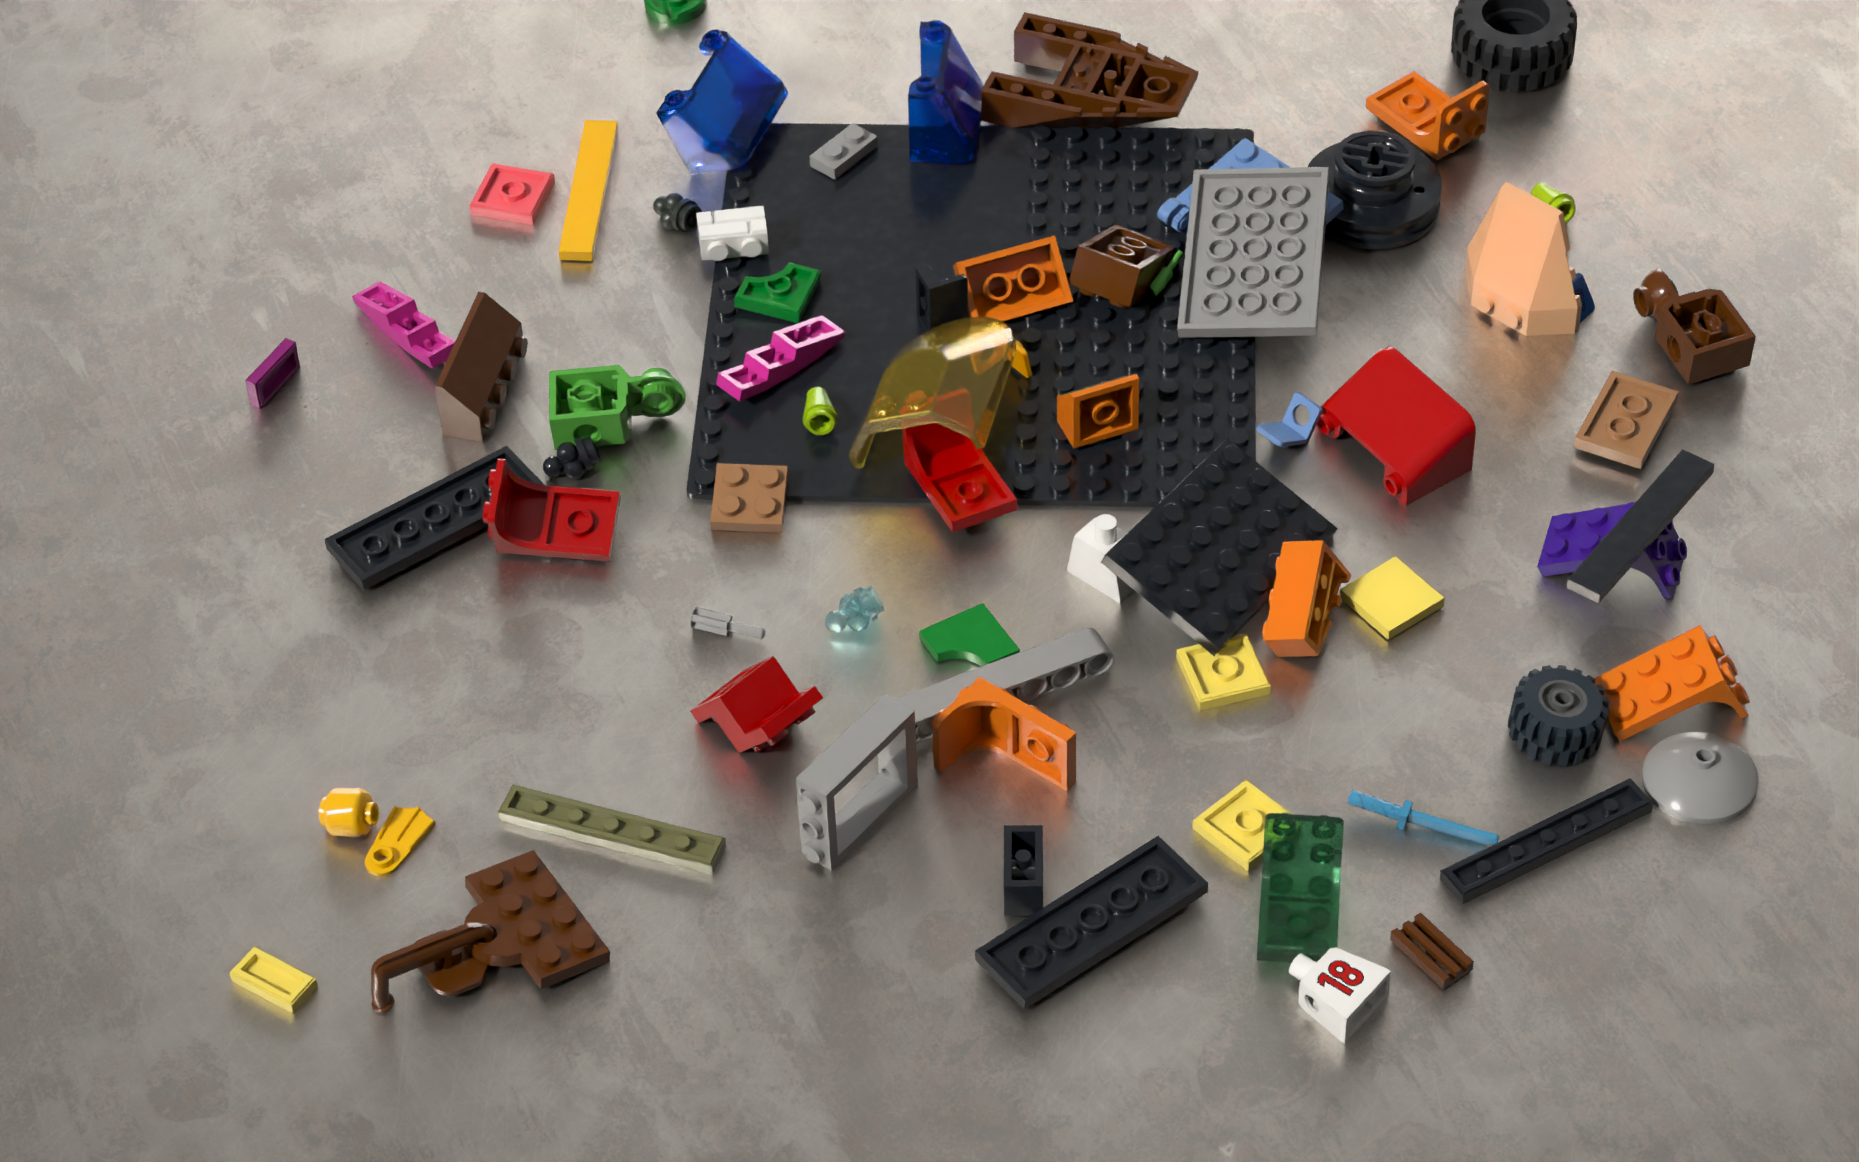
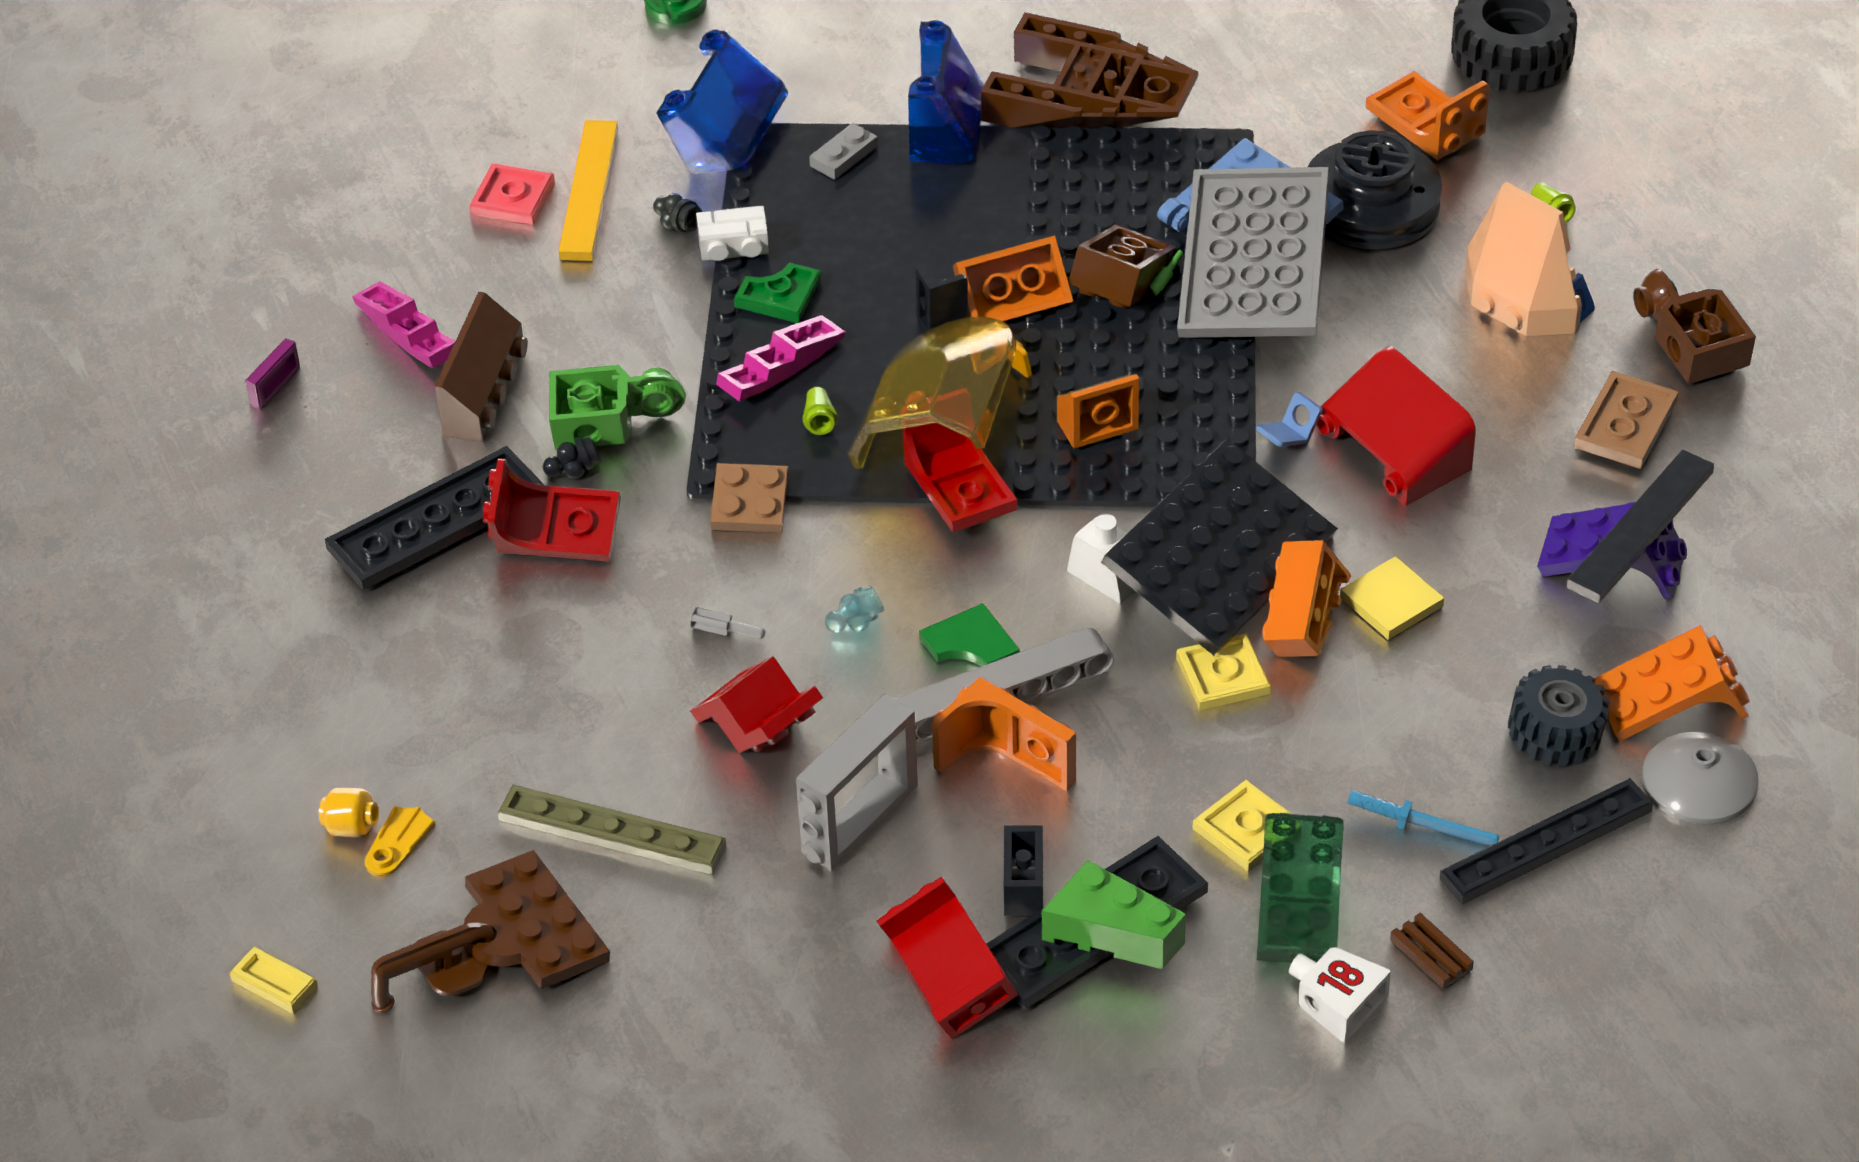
none -> red panel [876,876,1018,1039]
none -> bright green wedge [1042,860,1186,969]

